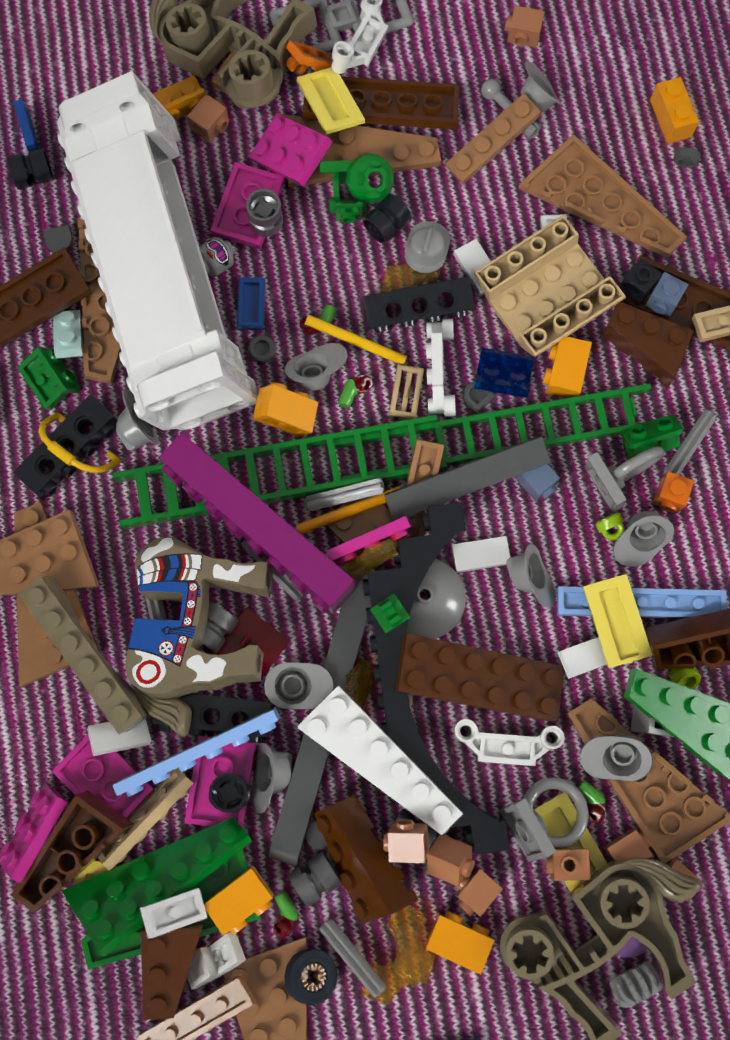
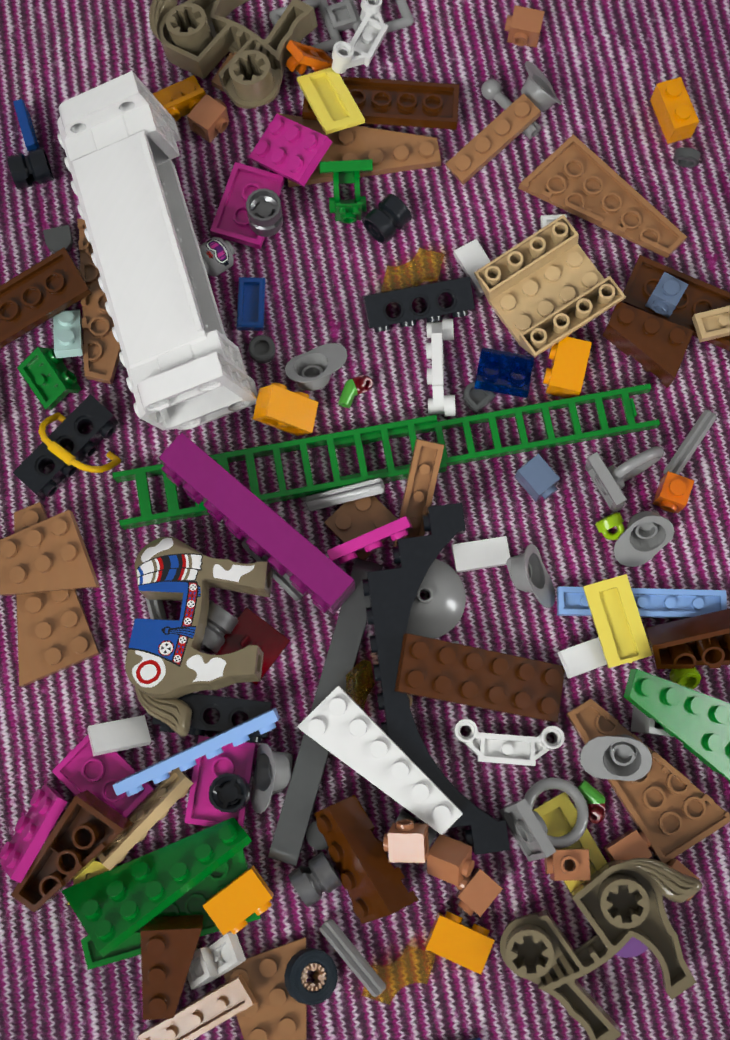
dark tan arch [18,576,150,734] -> none
light grey piece [116,389,159,451] -> none
white plate [140,888,207,939] -> none
light grey piece [264,663,334,709] -> none
arm [273,891,299,938] -> none
light orange bar [296,486,400,535] -> none
arm [299,305,337,335] -> none
yellow bar [305,314,407,365] -> none
clear yellow tile [342,539,398,579] -> none
green piece [346,153,394,203] -> none
green tile [370,593,410,634] -> none
dark grey tile [384,436,551,521] -> none
clear yellow tile [386,905,433,989] -> none
tan tile [389,364,424,420] -> none
light grey piece [405,221,450,273] -> none
light grey gear [609,962,663,1008] -> none
black brick [619,258,663,306] -> none
green bracket [621,415,683,460] -> none

